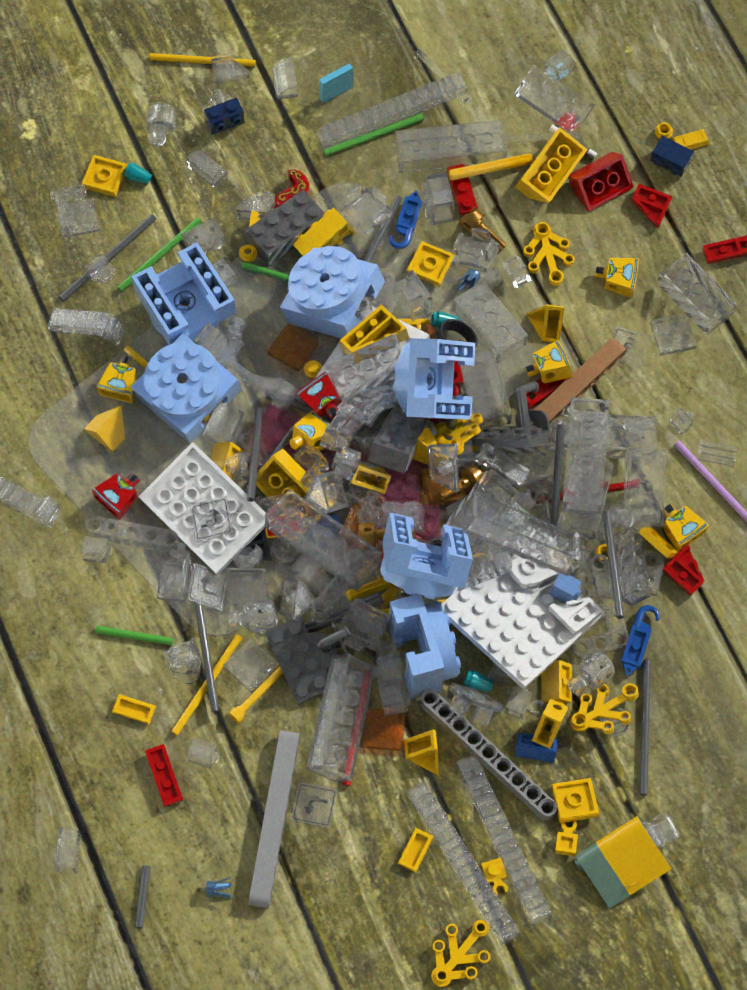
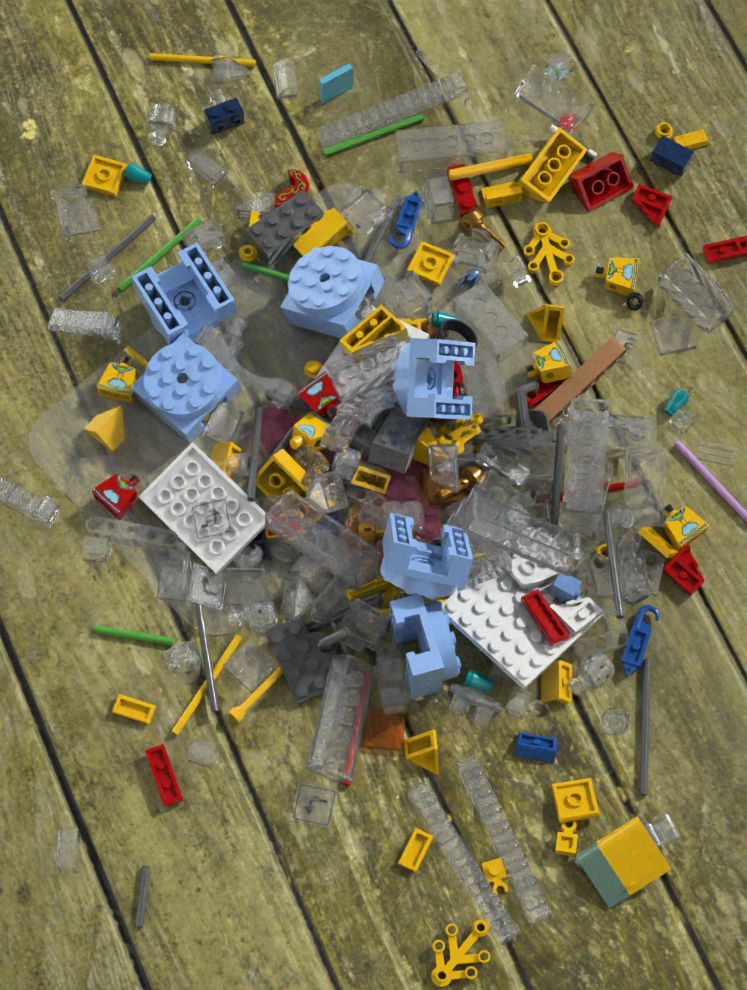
flat silver piece [201,877,232,898] -> none
light grey beam [248,730,300,909] -> none
clear orange tile [267,323,319,372] -> none
light grey beam [420,689,557,821] -> none
yellow torso [532,700,568,749] -> none
yellow plant [570,683,639,735] -> none
none -> yellow panel [481,181,522,209]
none -> red plate [521,589,570,647]
none -> black bush [626,292,643,311]
none -> teal cone [664,388,690,417]

